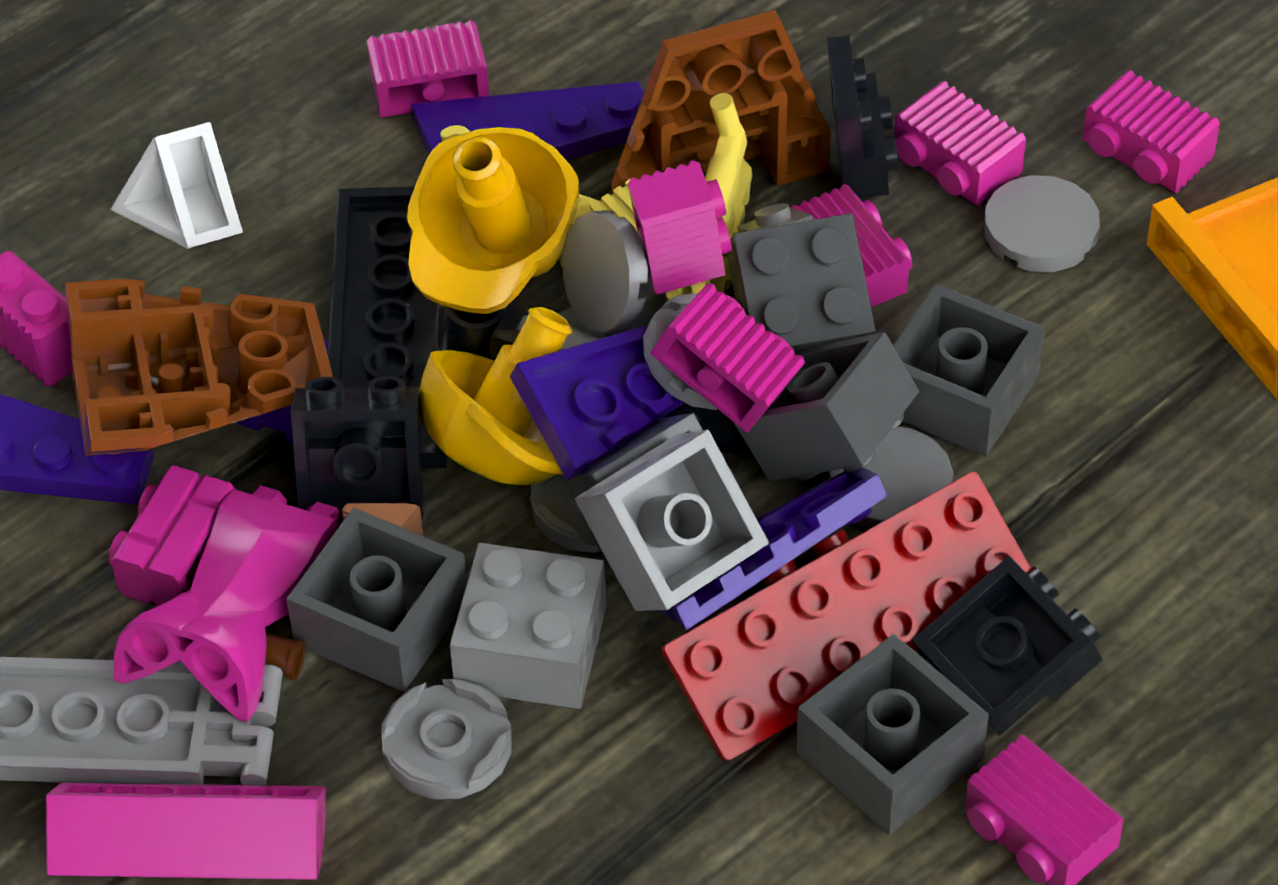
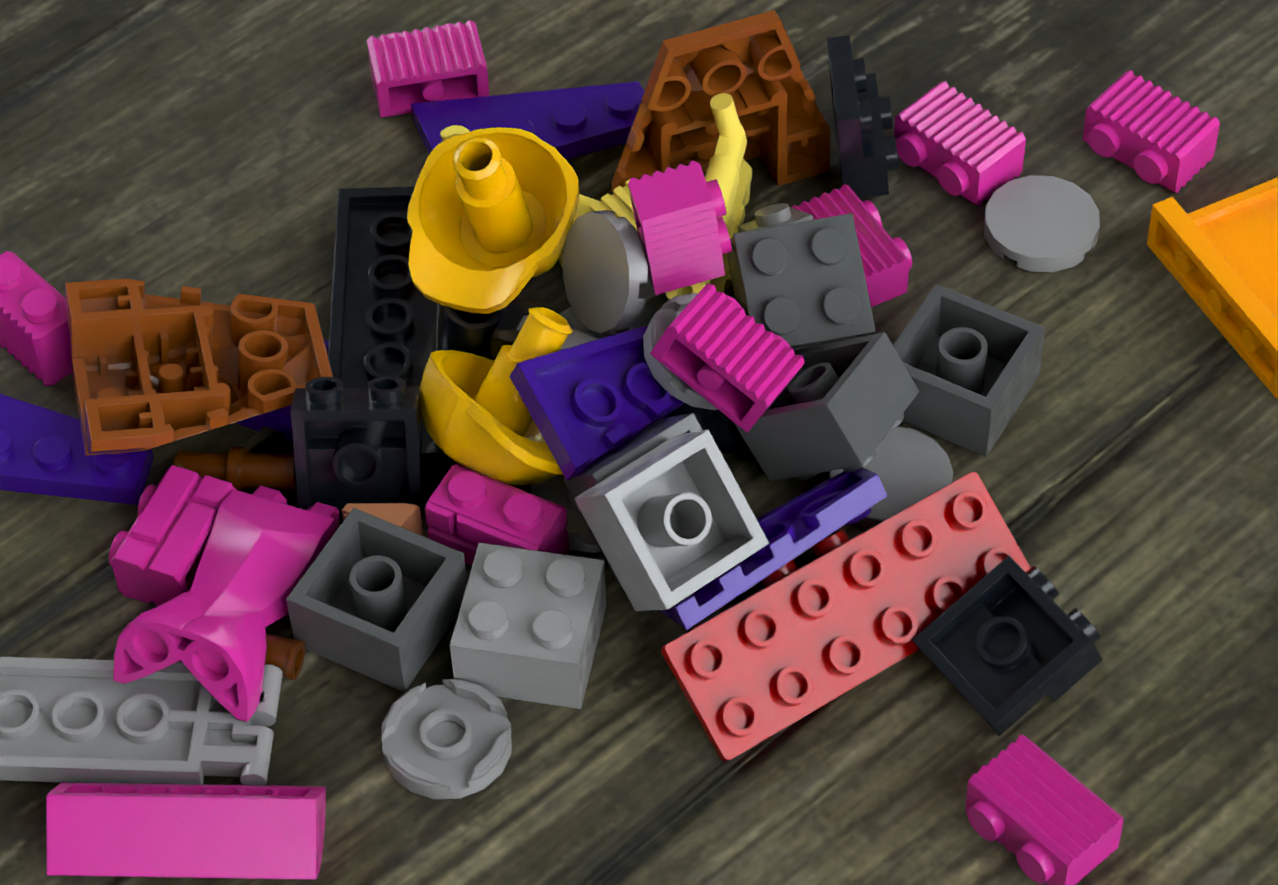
white slope [110,122,243,249] -> none
dark grey brick [796,633,989,835] -> none
none -> reddish brown pin [174,446,297,493]
none -> dark pink brick [425,464,569,565]

